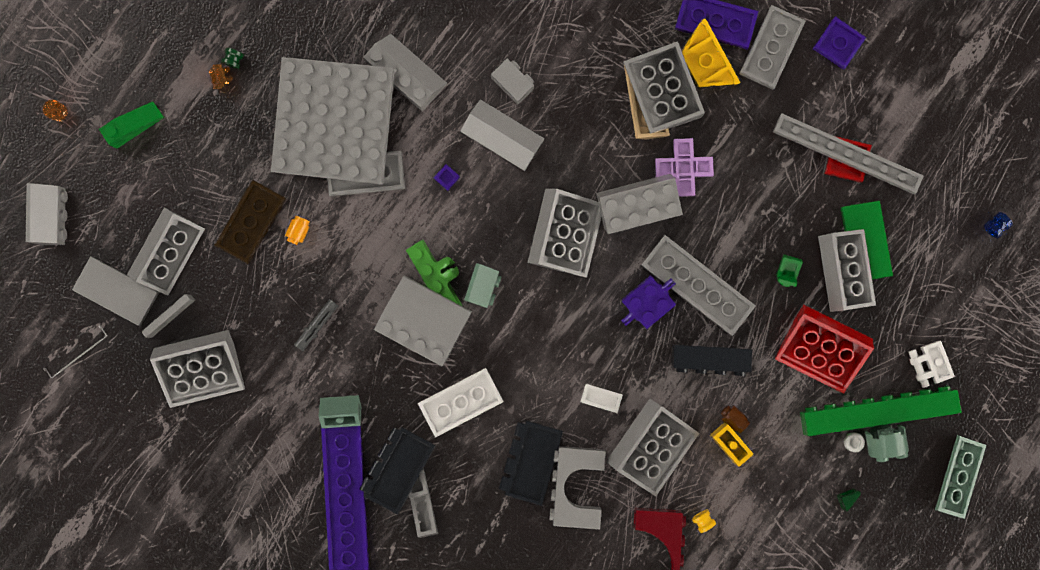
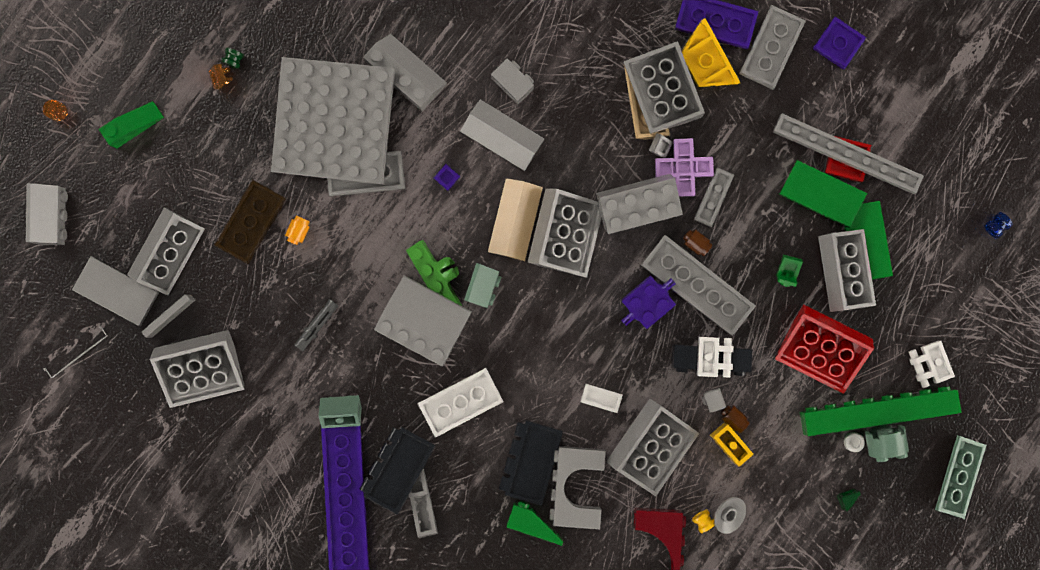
none -> tan slope [488,178,543,261]
none -> green slope [507,501,563,546]
none -> light grey tile [649,133,673,158]
none -> reddish brown brick [683,229,713,256]
none -> light grey tile [694,168,734,228]
none -> white plate [697,337,734,377]
none -> light grey piece [701,388,726,412]
none -> light grey dish [714,497,746,534]
none -> green tile [779,160,867,228]

